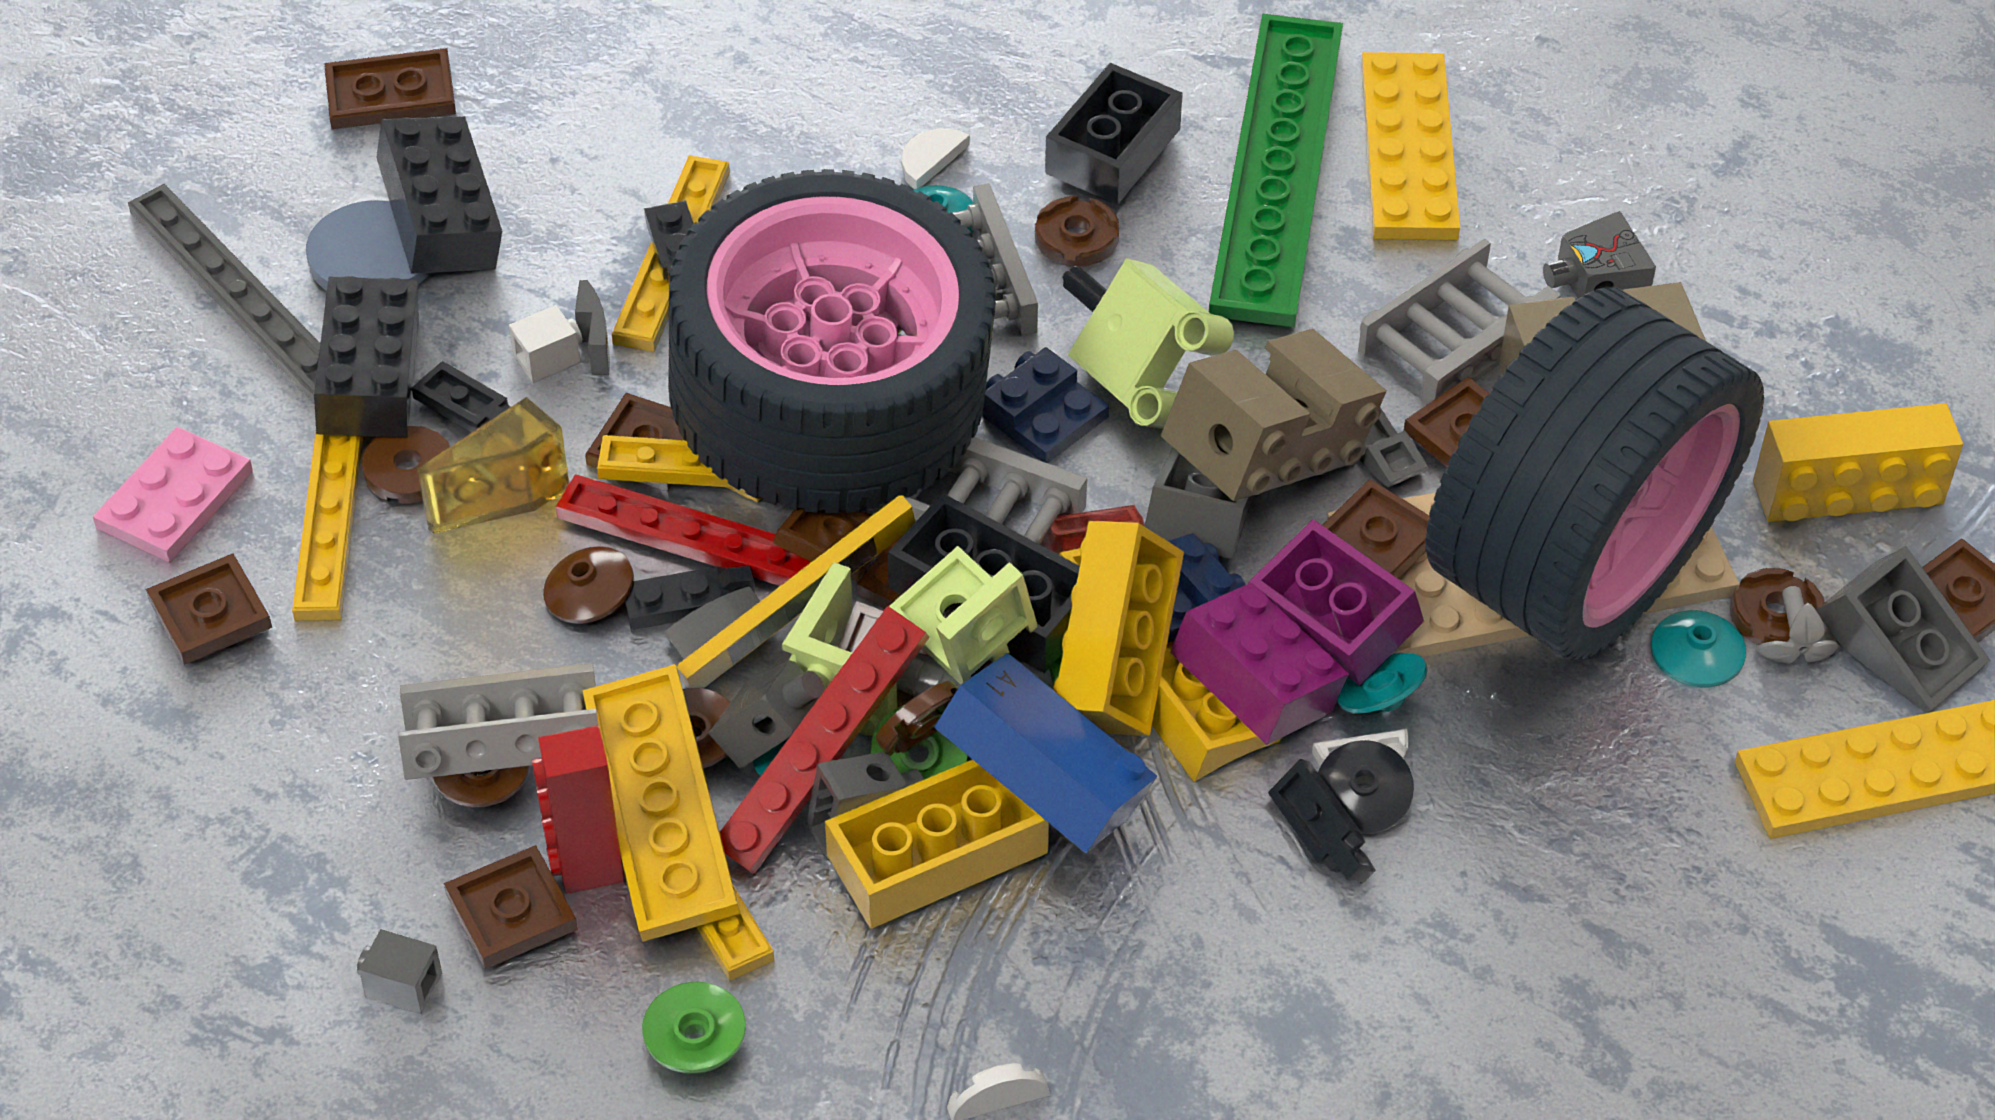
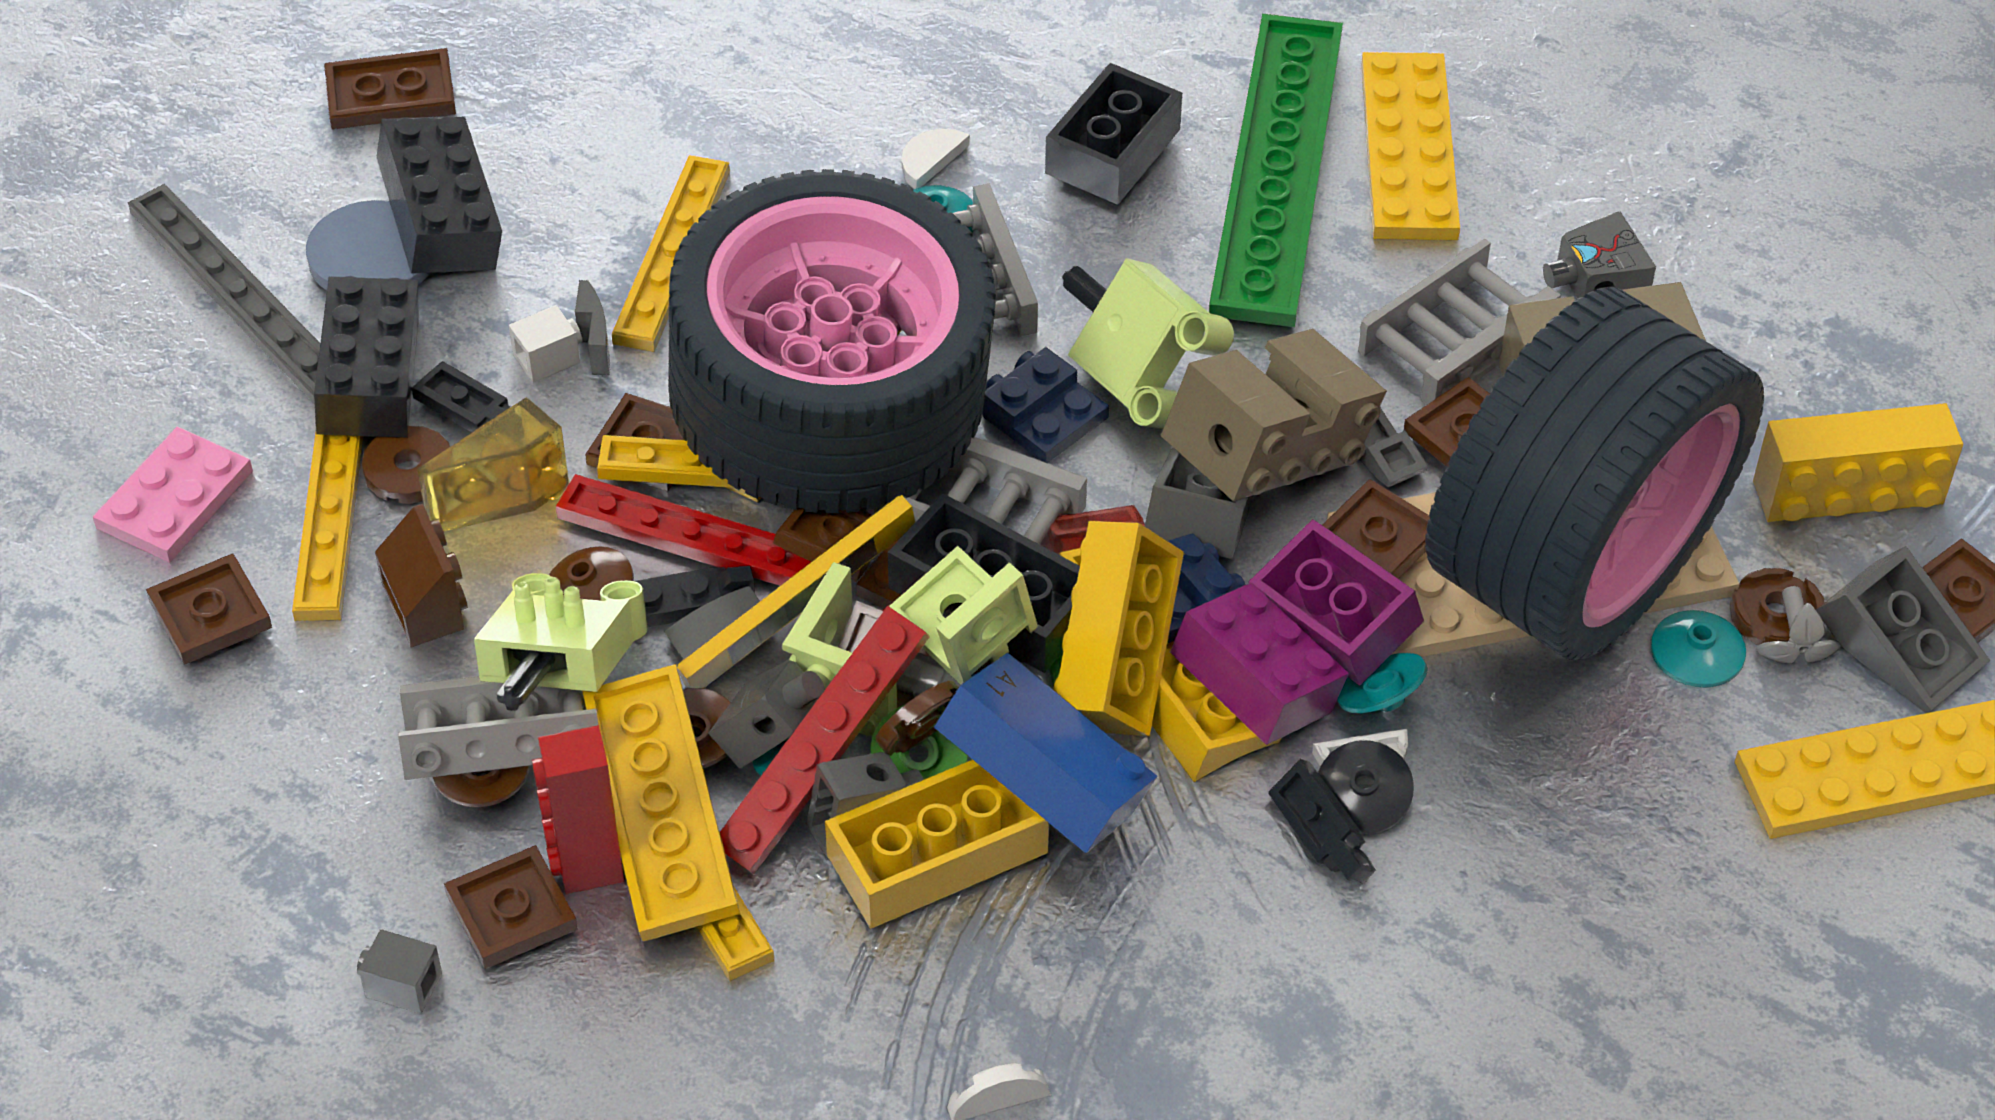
bright green dish [642,982,746,1073] -> none
black hinge [644,200,693,284] -> none
reddish brown tile [1035,196,1119,267] -> none
none -> reddish brown slope [375,504,468,648]
none -> yellowish green piece [474,573,648,711]

